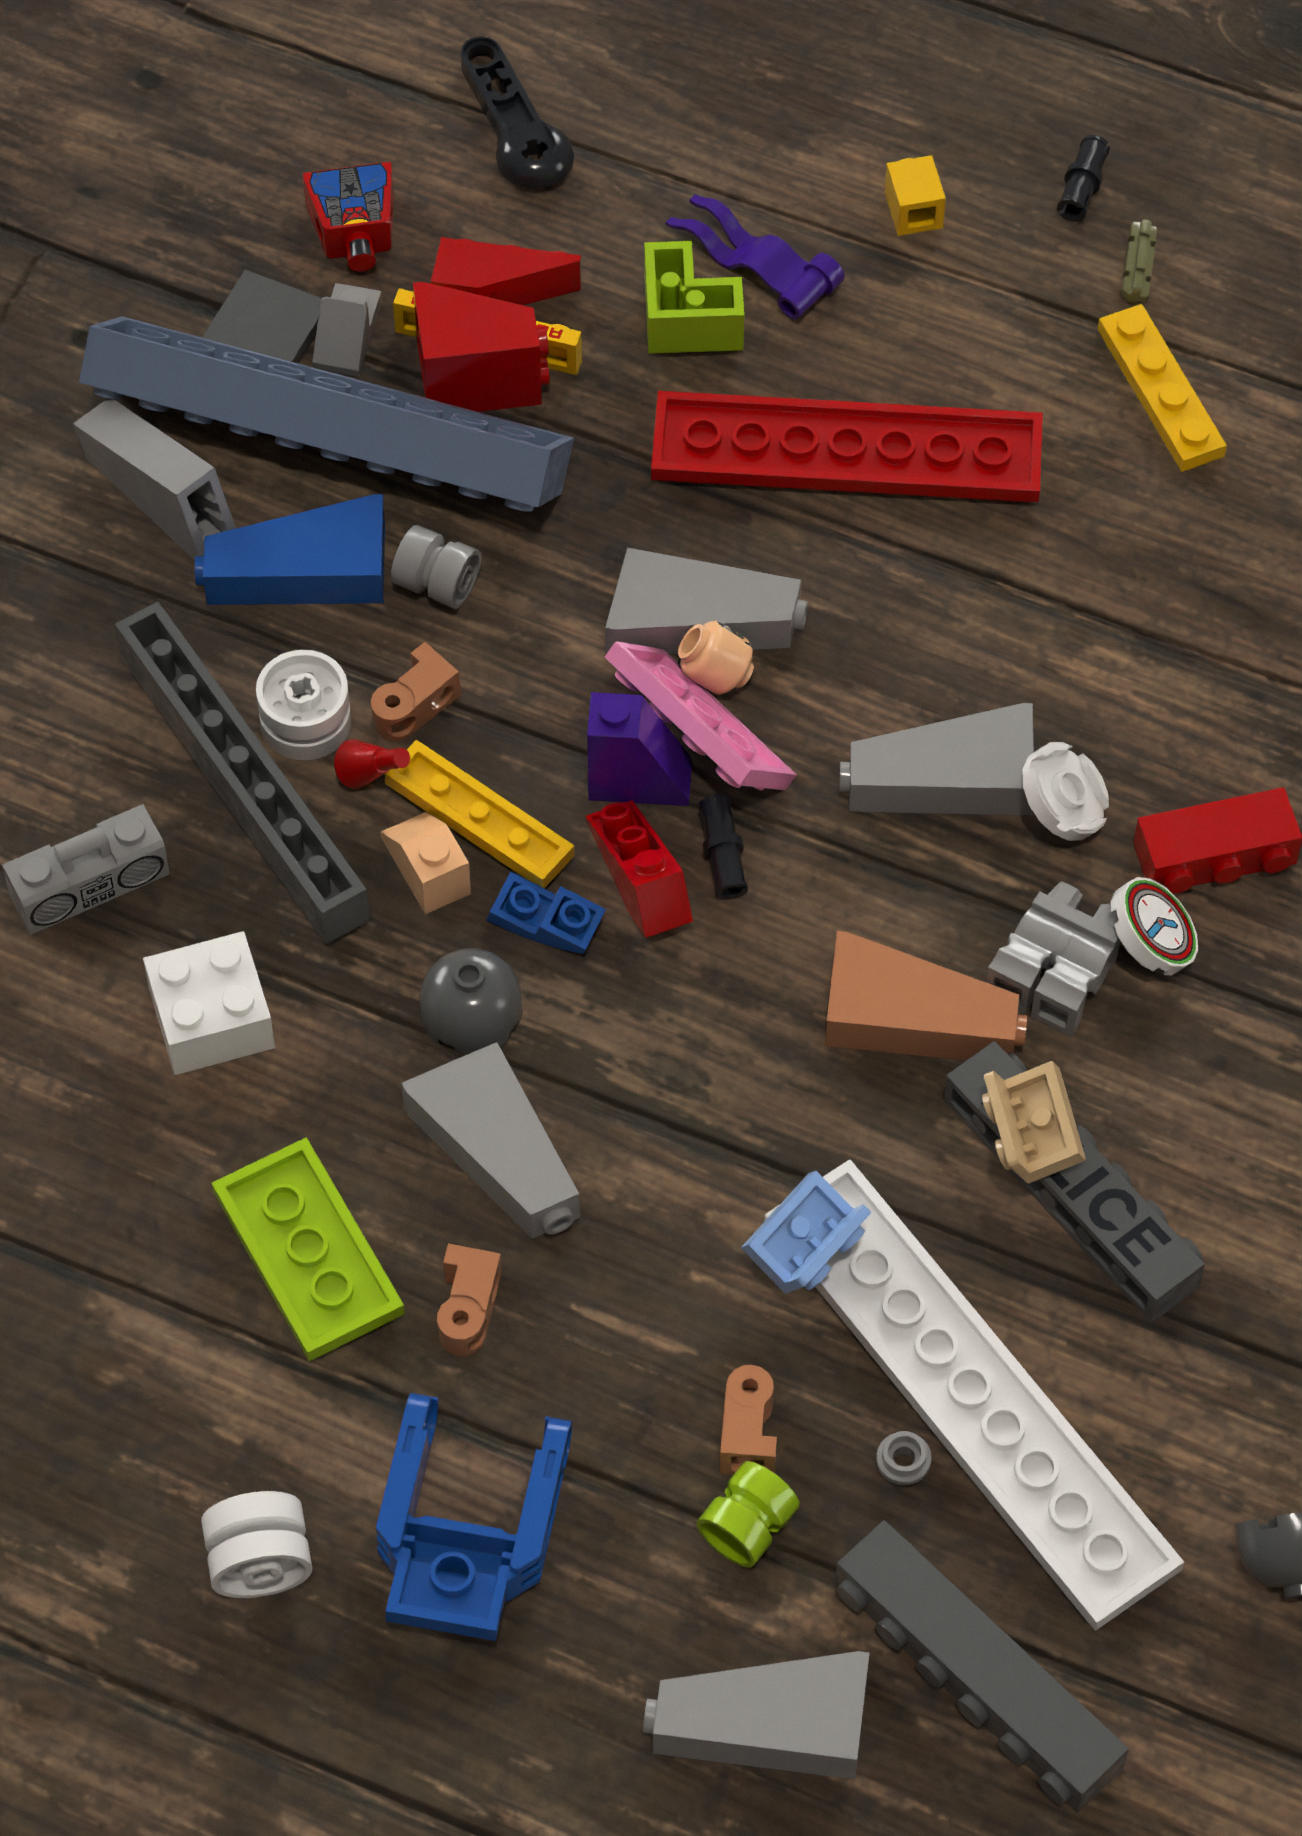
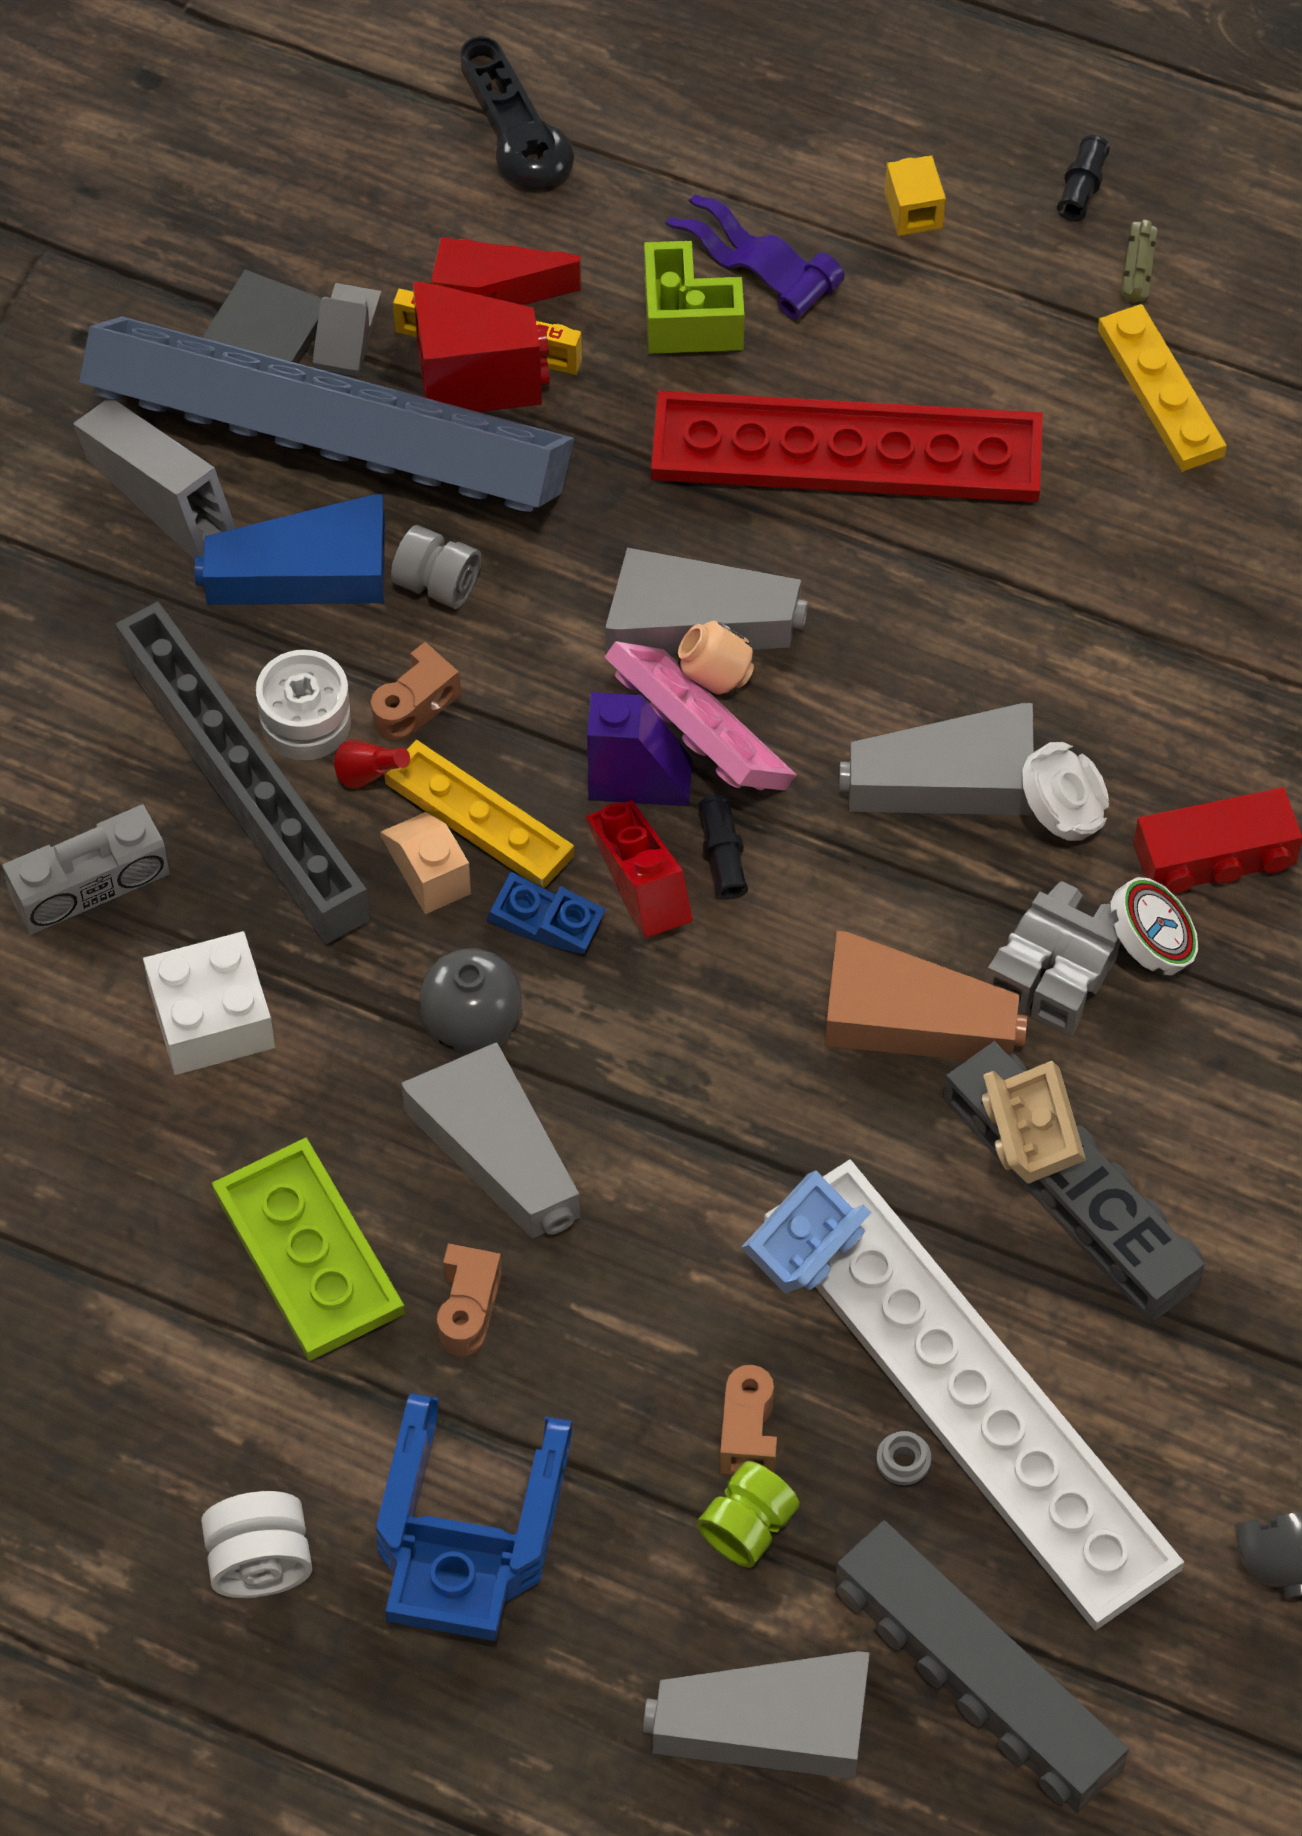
torso [302,161,394,272] -> none

